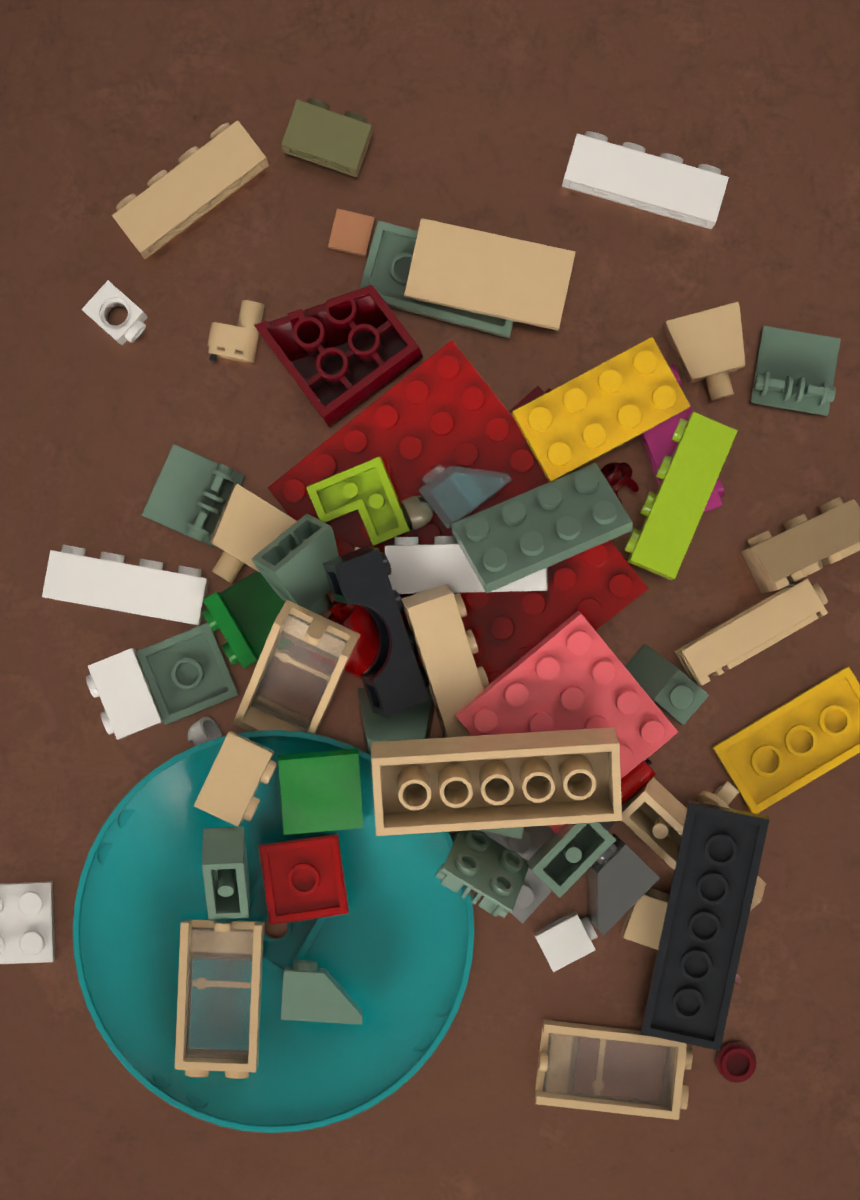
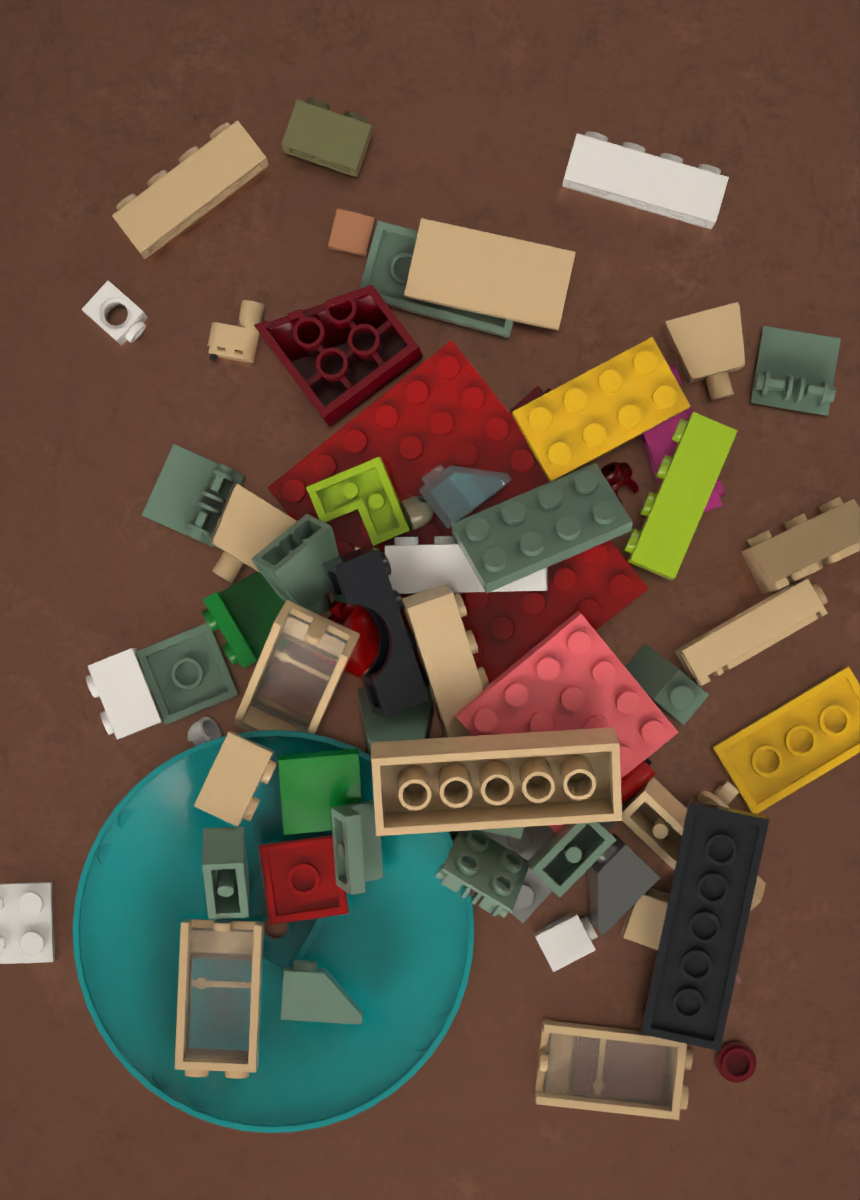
white brick [42,545,210,625] -> none
none -> sand green panel [331,800,383,895]

